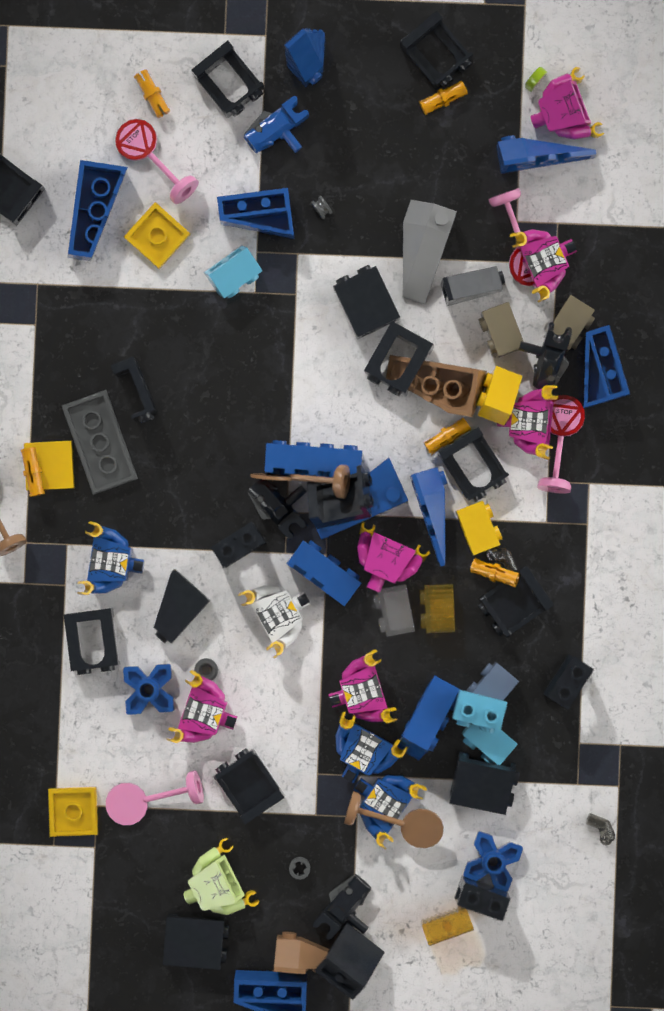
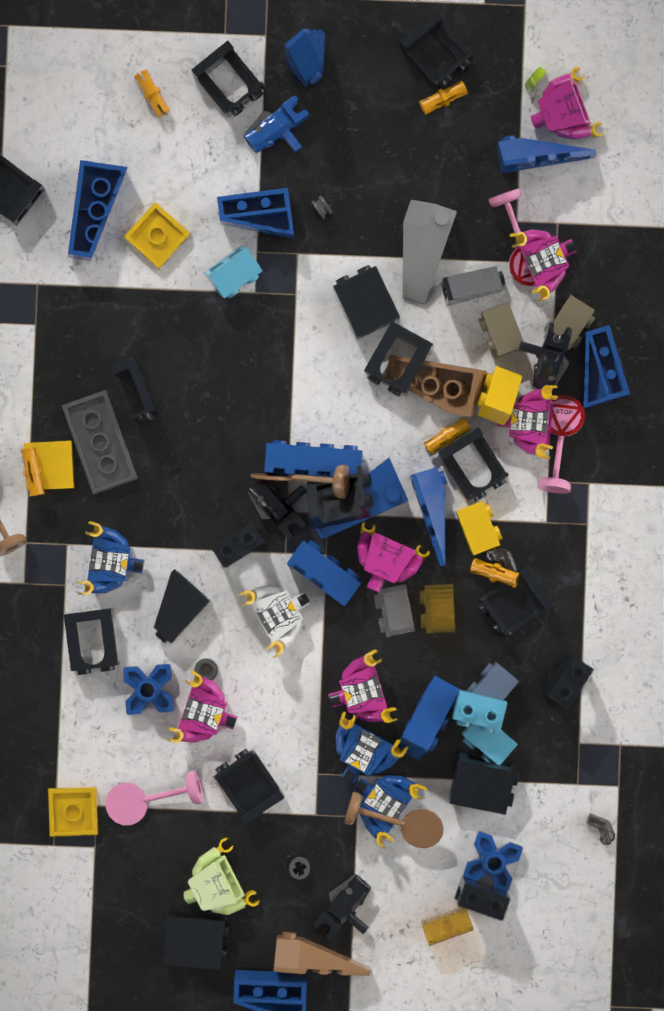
bright pink piece [115,119,199,204] -> none
black panel [314,923,385,1000] -> none

